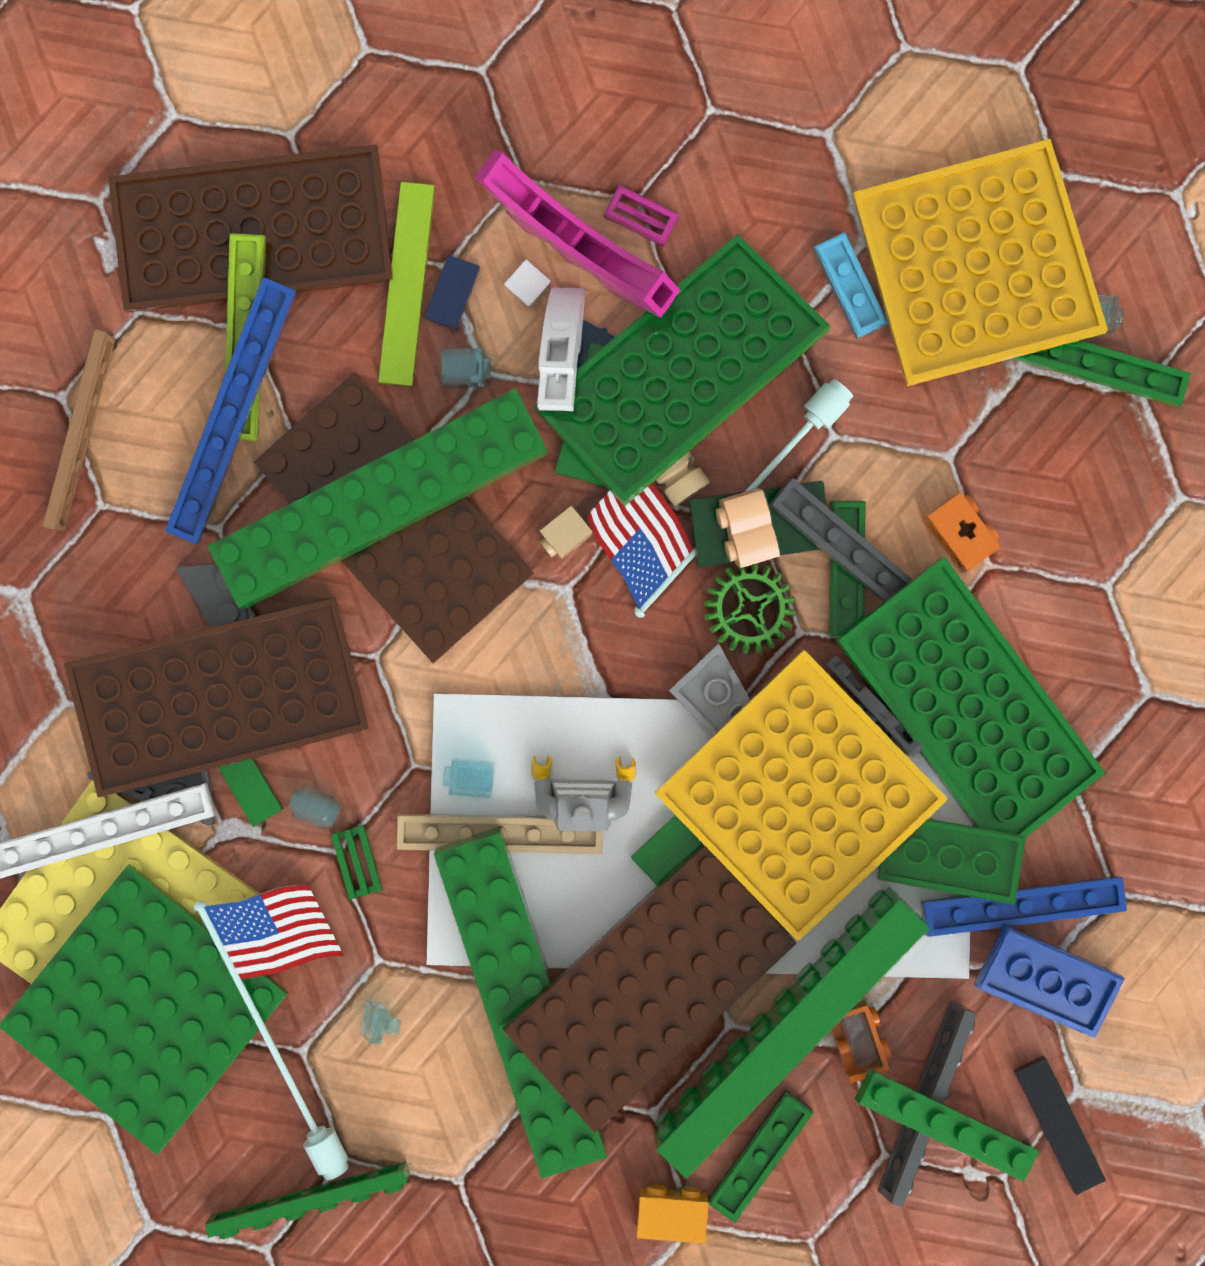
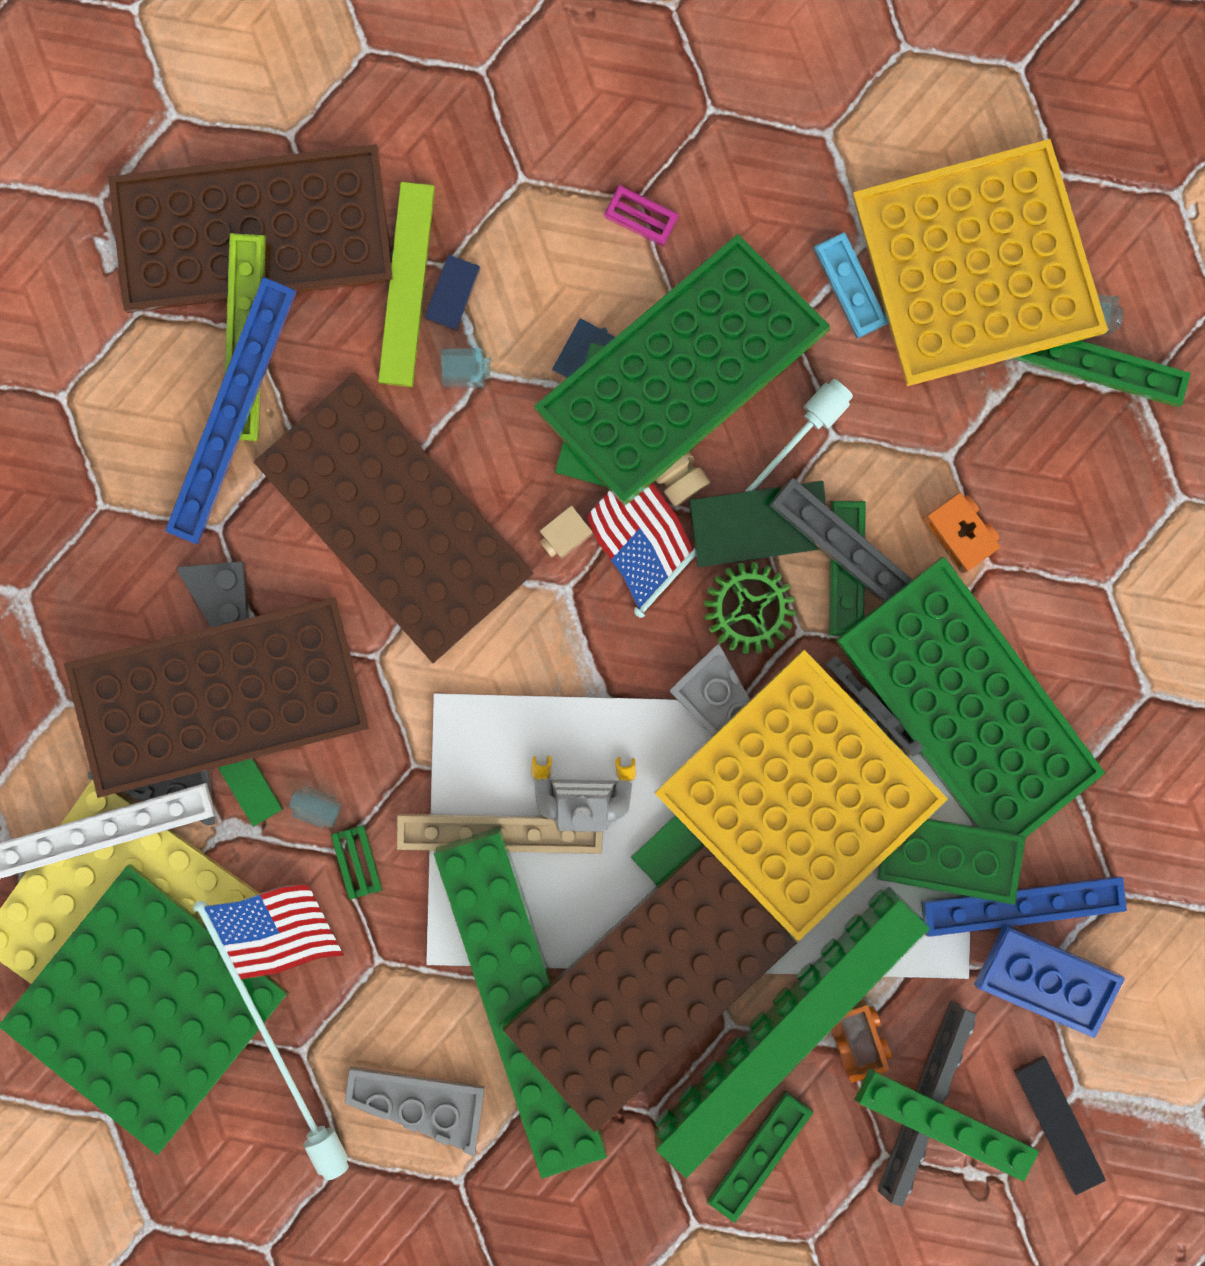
medium nougat tile [42,329,116,532] -> none
green plate [205,1161,410,1239] -> none
green brick [207,388,548,609] -> none
clear light blue tile [361,1001,401,1044] -> none
clear light blue brick [443,759,495,798] -> none
dark pink arch [474,150,681,318] -> none
white tile [504,259,552,309] -> none
white slope [537,288,586,411] -> none
light orange brick [636,1184,709,1244] -> none
light nougat brick [715,488,780,568] -> none
none -> light grey wing [345,1066,485,1156]

